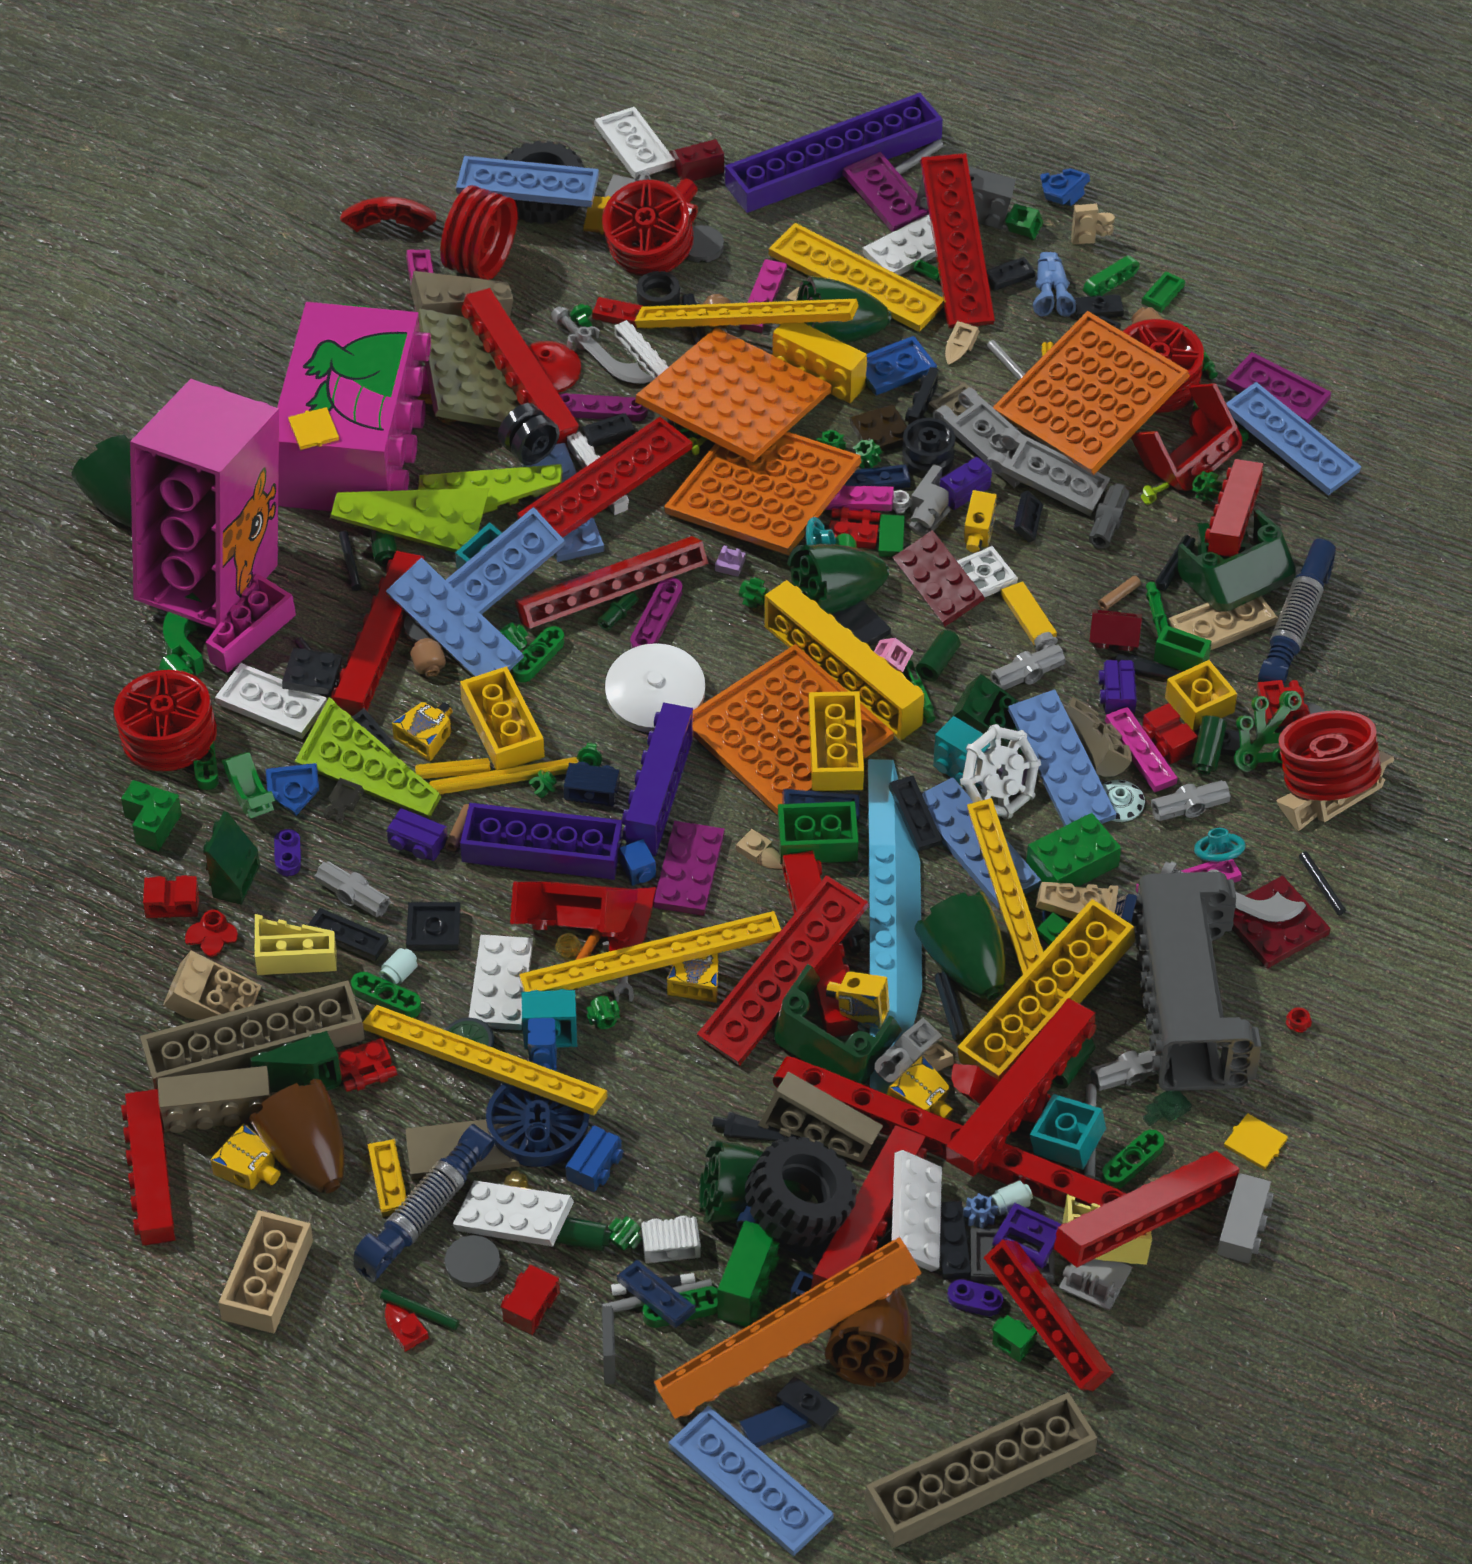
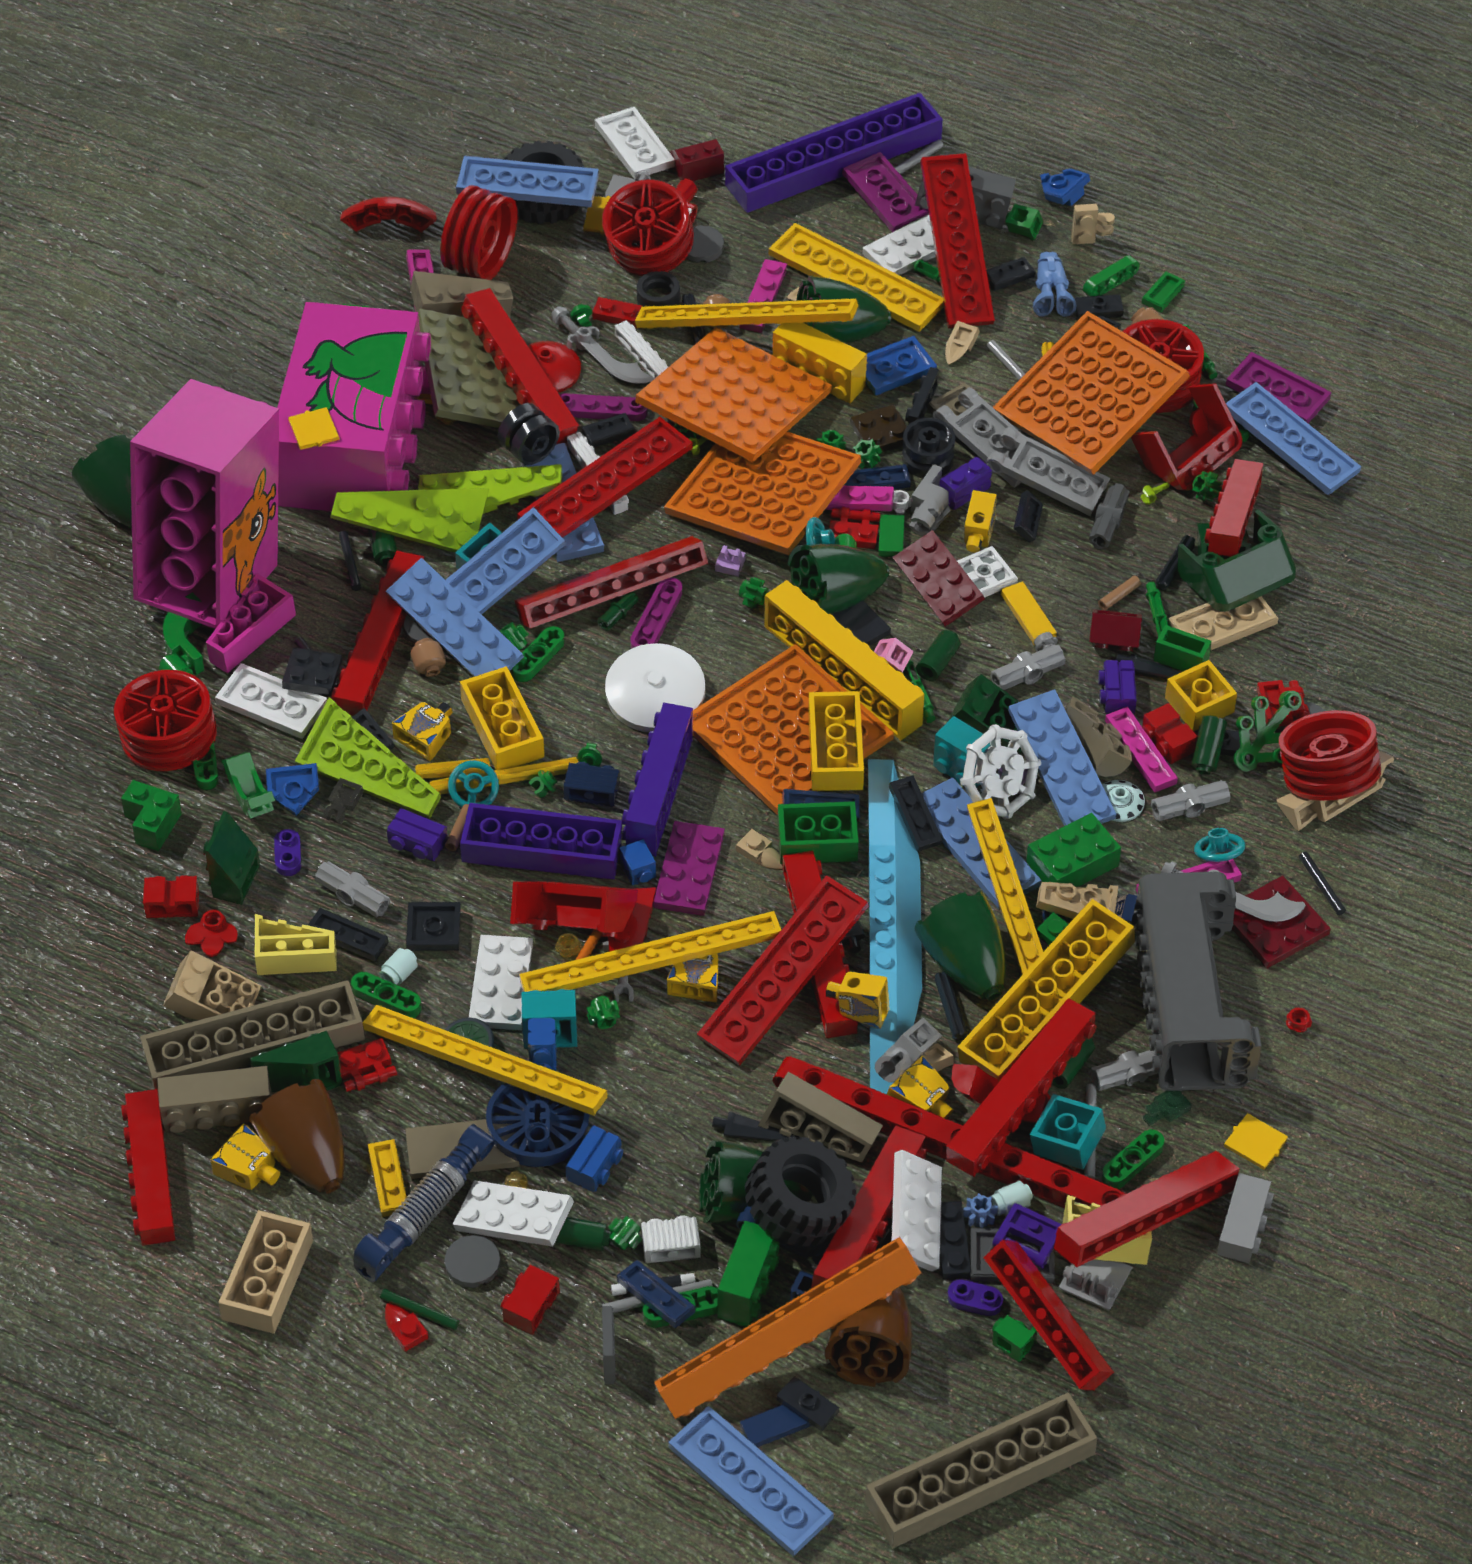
dark green windscreen [774,964,902,1085] -> none
dark blue piece [1258,539,1336,685] -> none
none -> teal piece [448,760,499,808]

